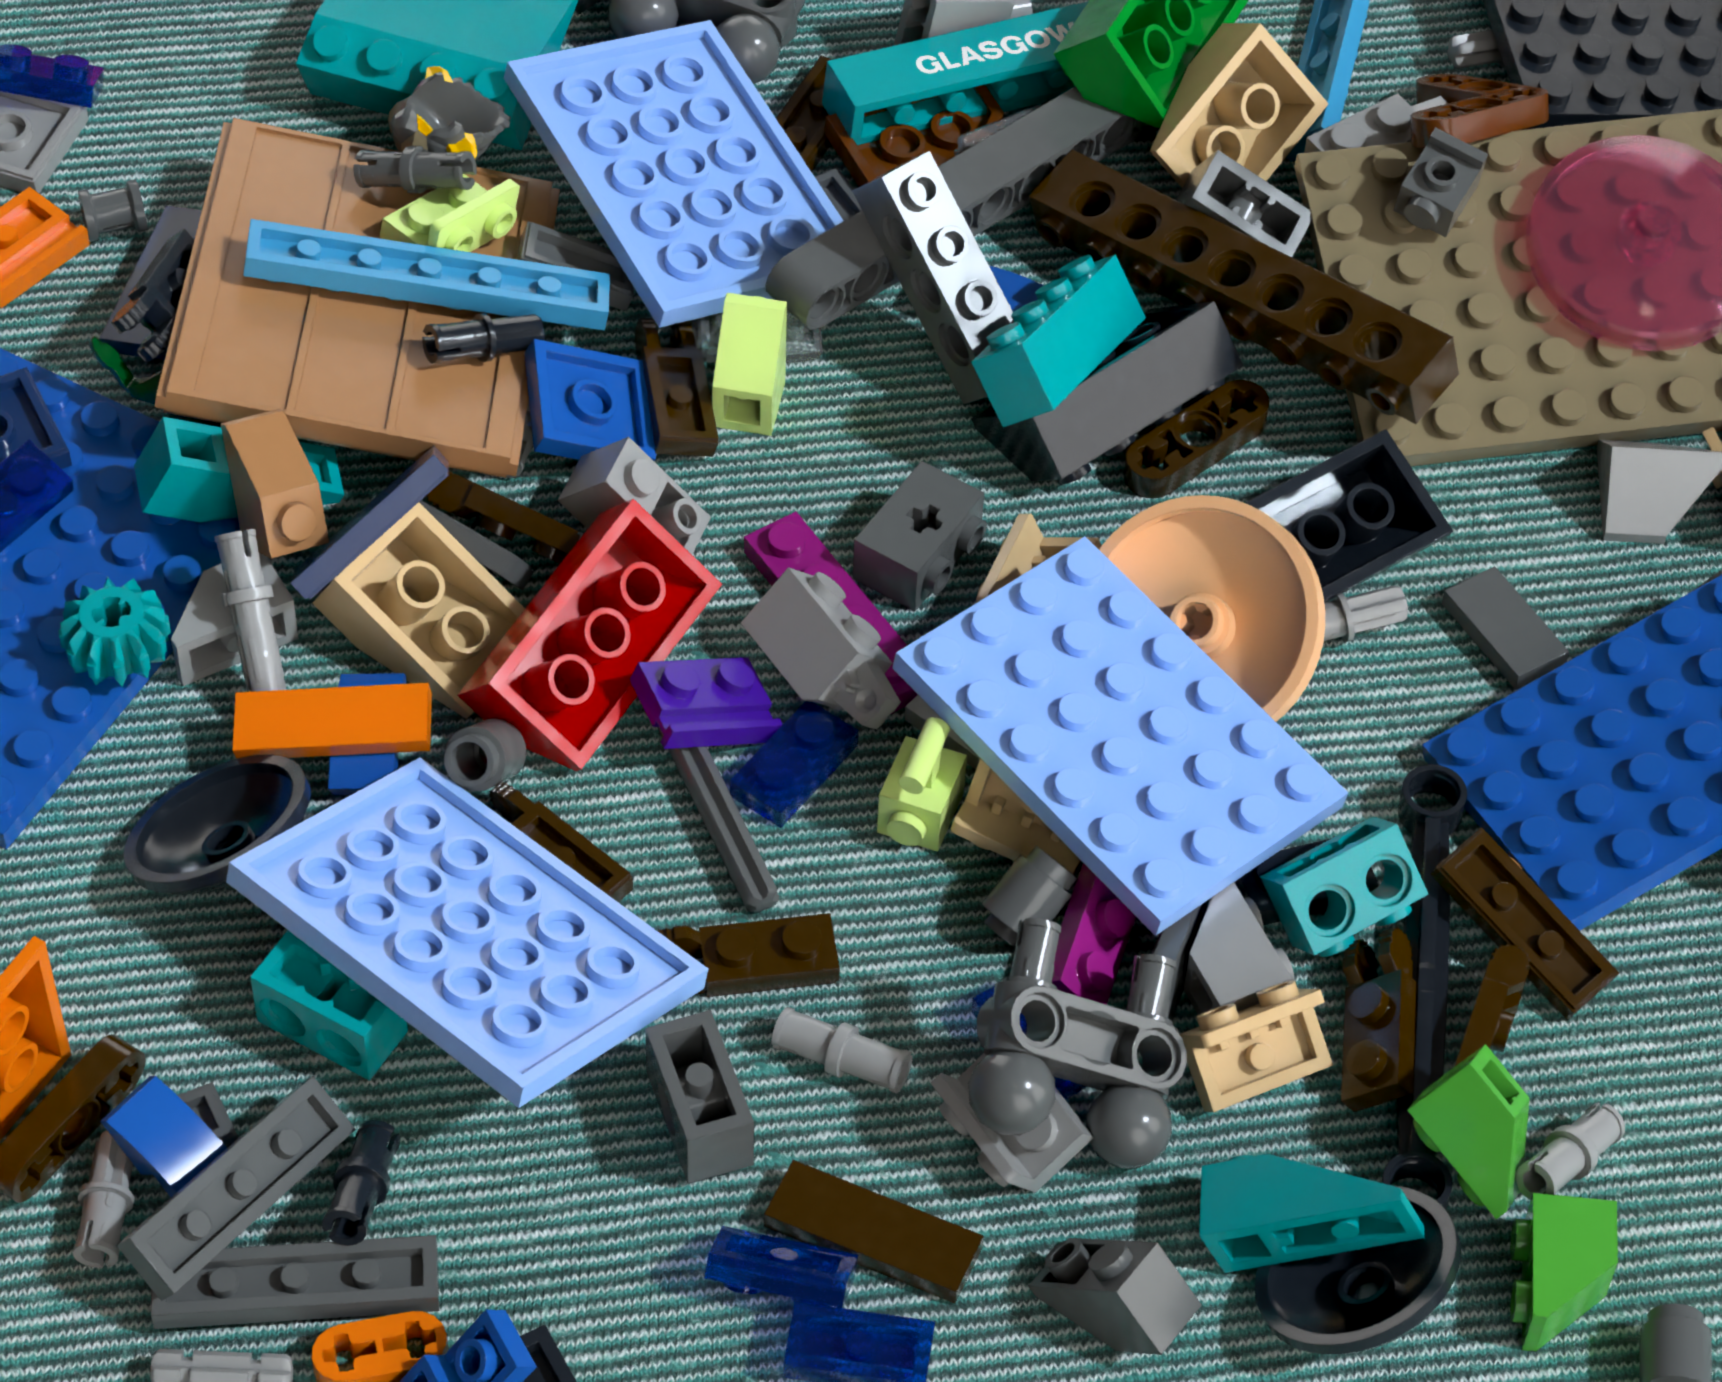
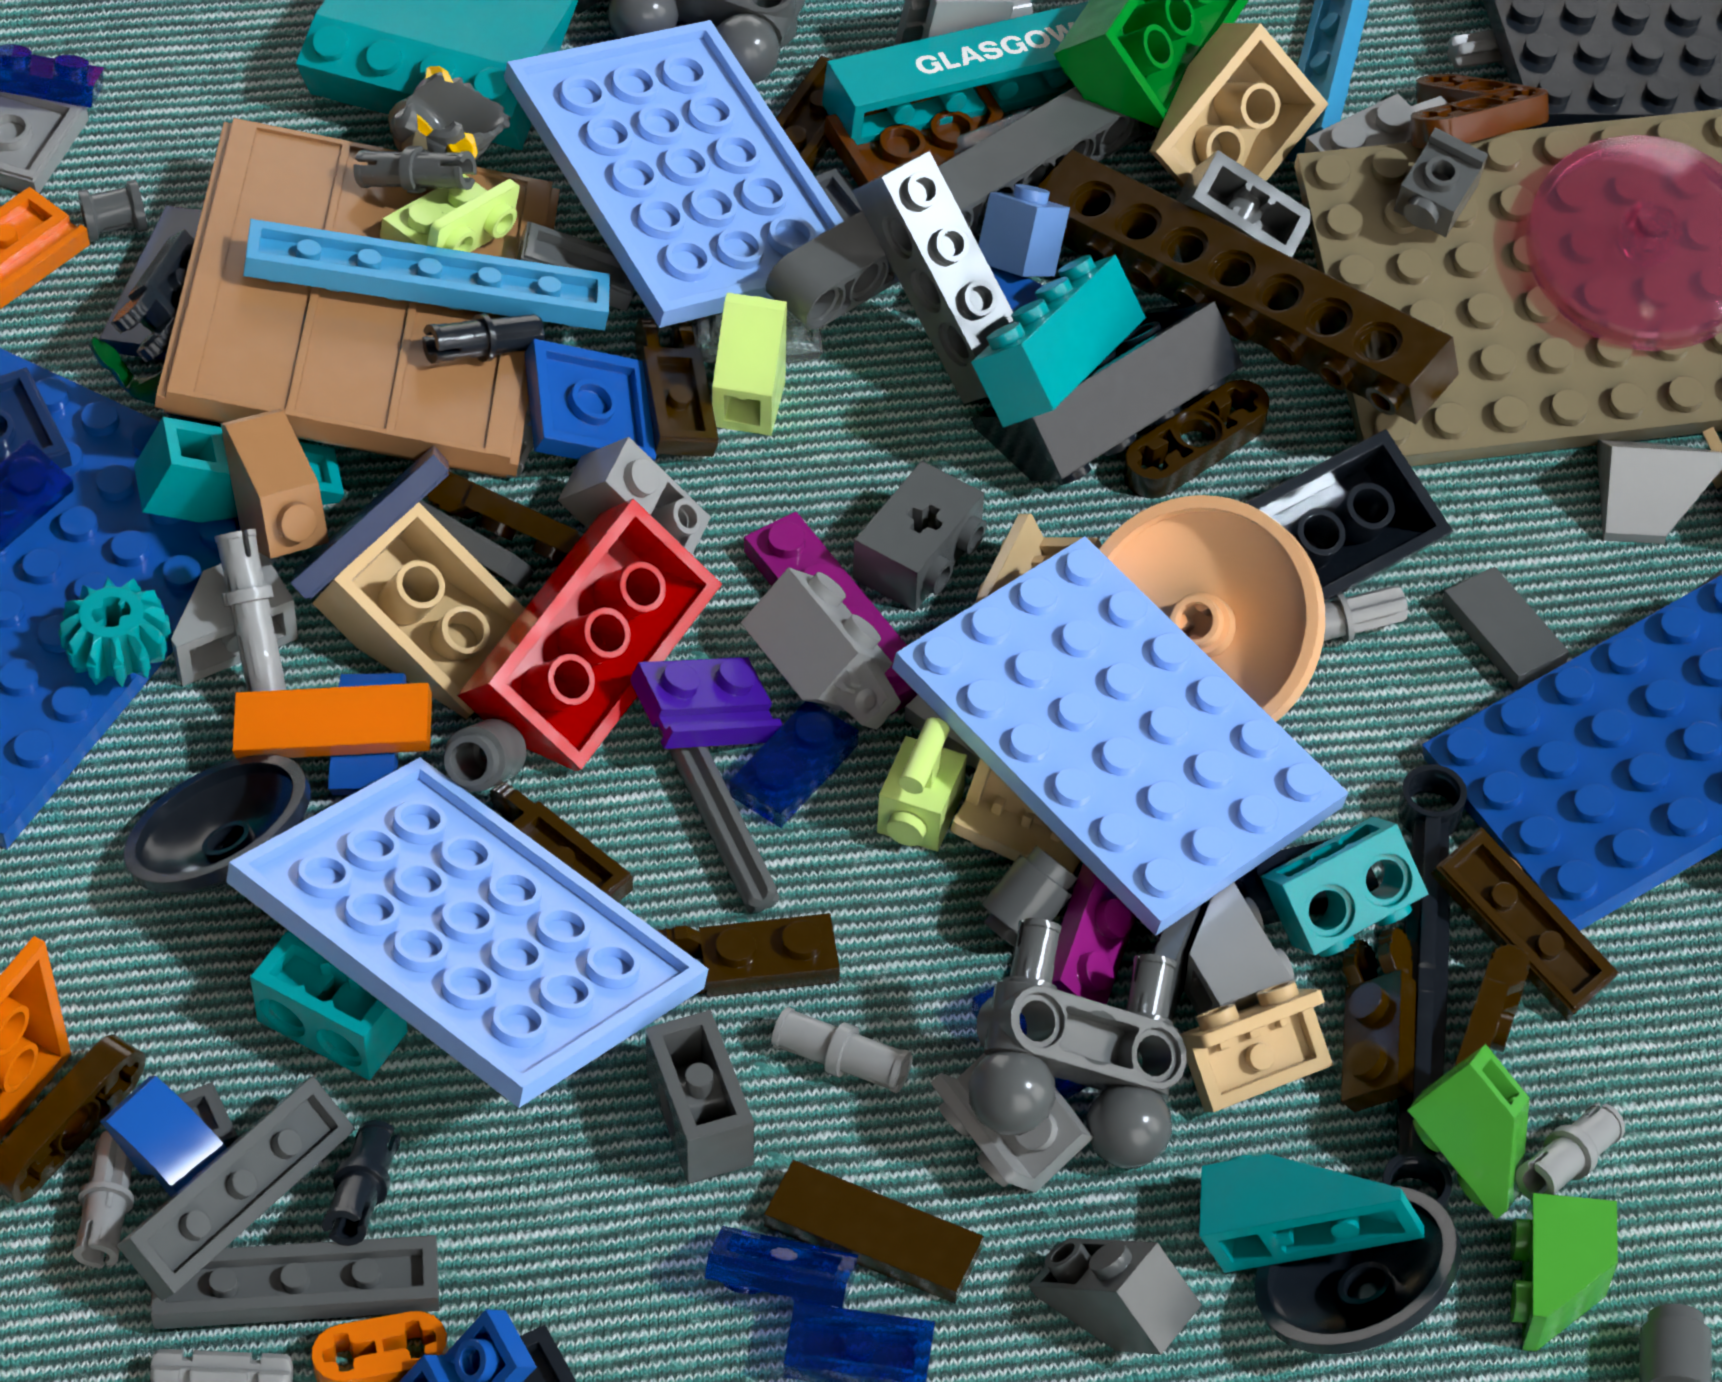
none -> medium blue brick [978,184,1070,277]

